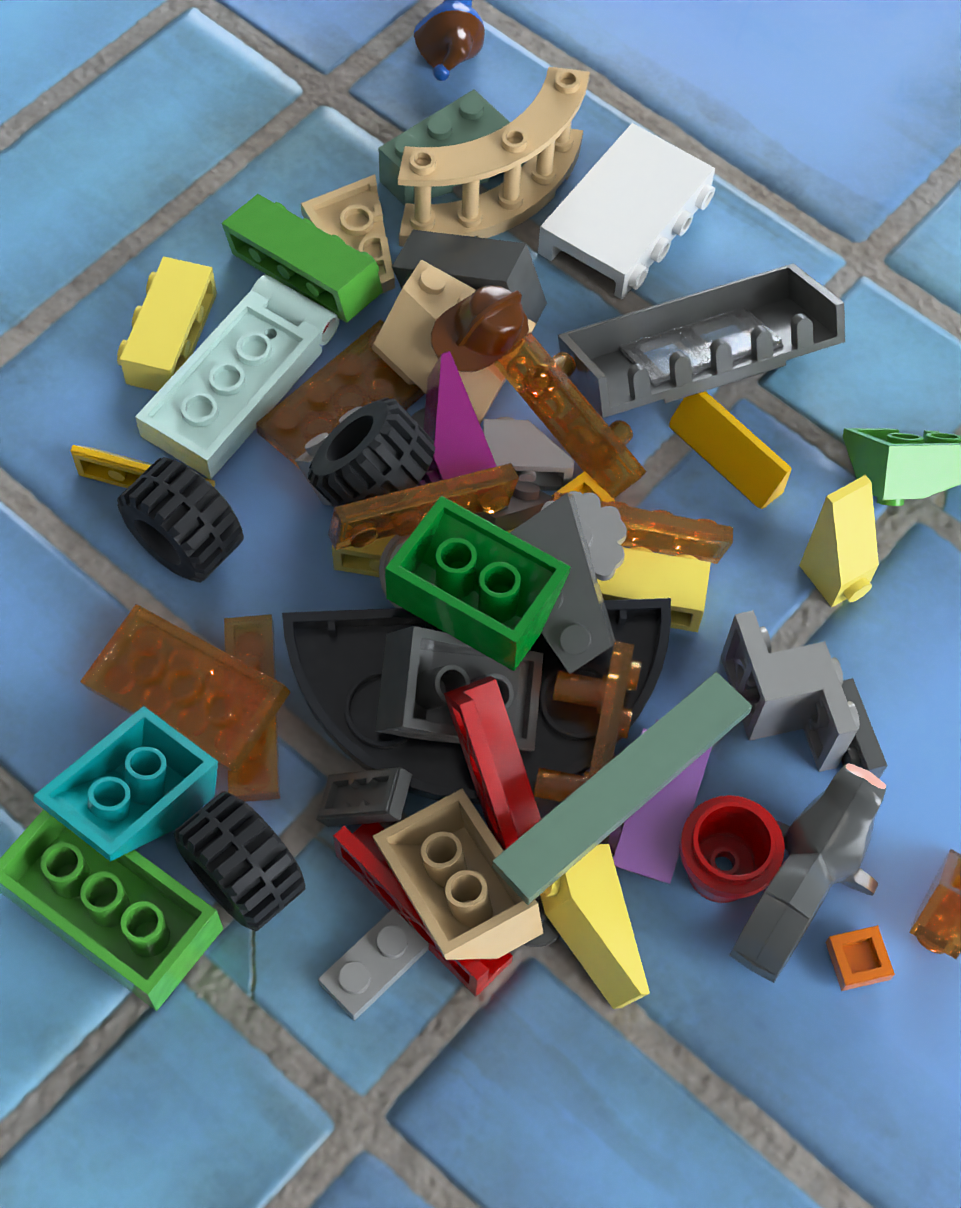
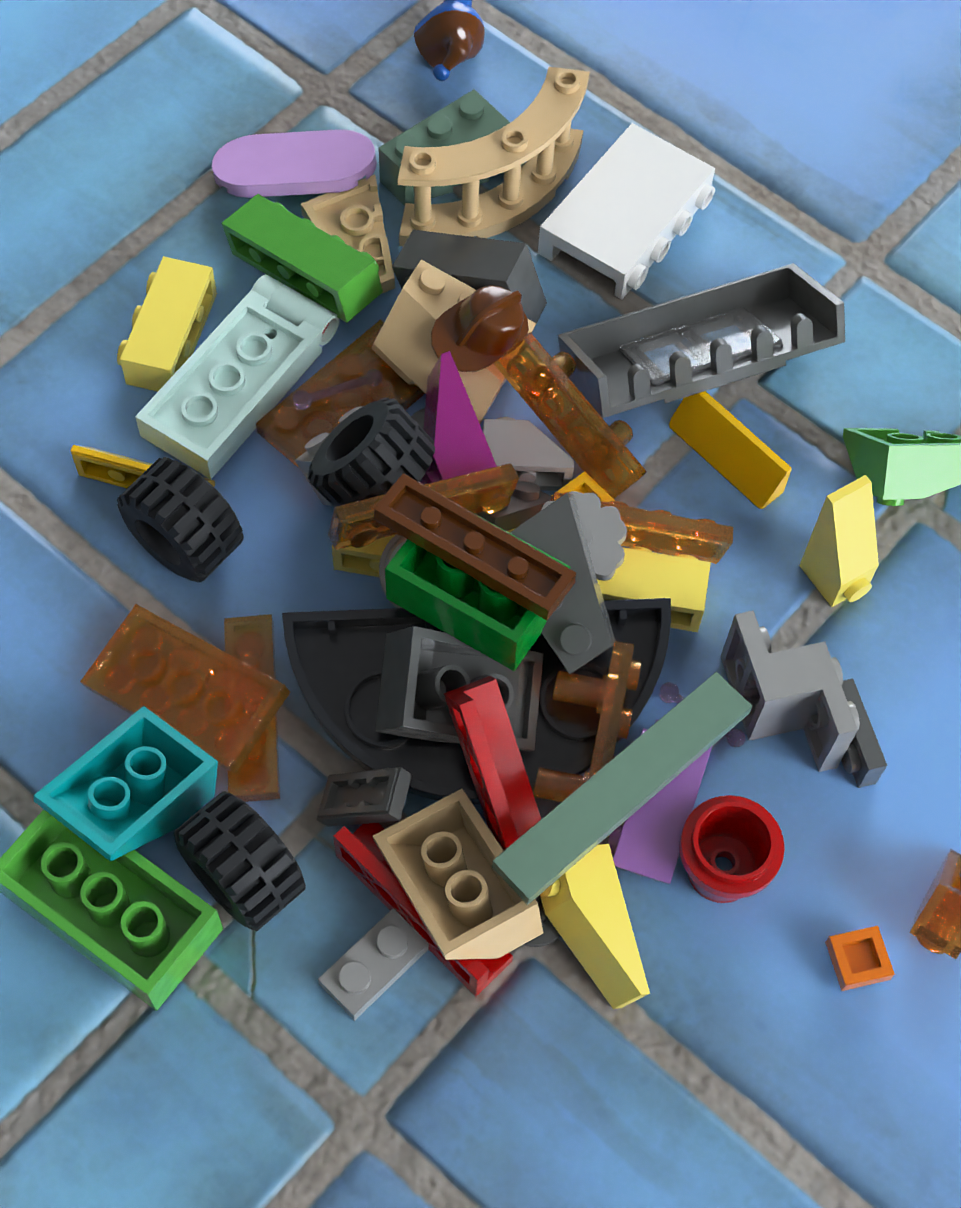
dark grey animal [730,763,886,983] -> none
none -> lavender tile [212,130,377,198]
none -> hinge [293,369,383,410]
none -> reddish brown plate [374,473,576,621]
none -> clear purple hinge [659,682,746,747]

